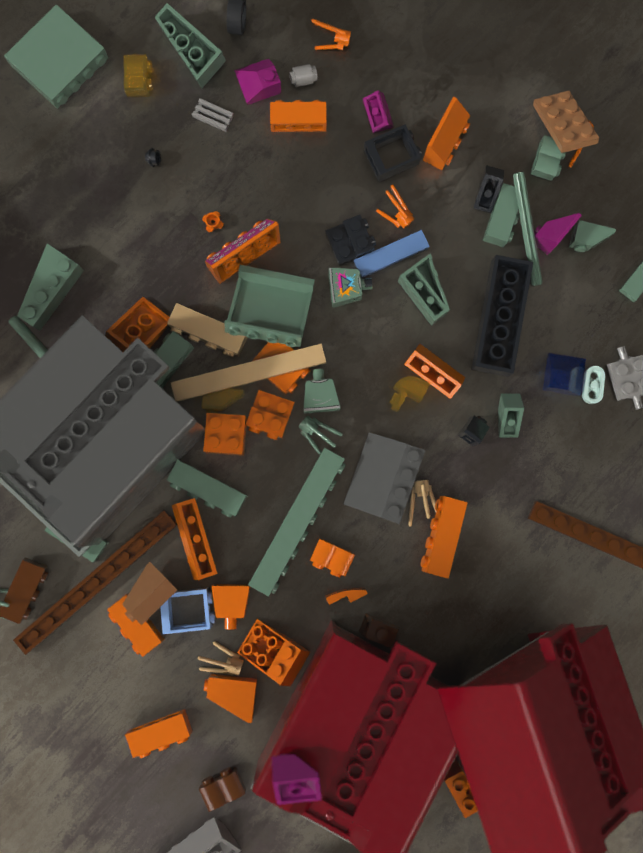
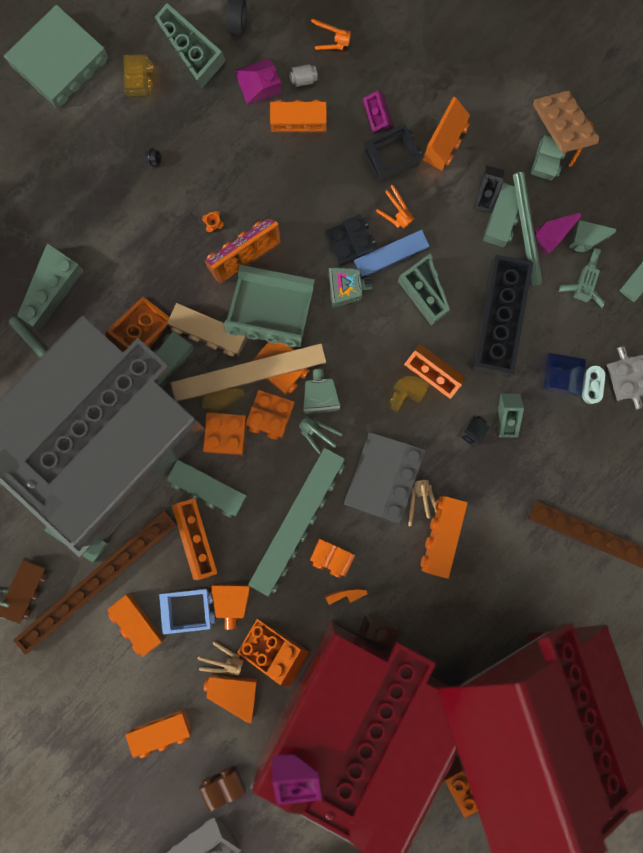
medium nougat slope [122,562,177,625] -> none
light grey tile [192,99,234,132] -> none
none -> sand green piece [558,248,605,308]

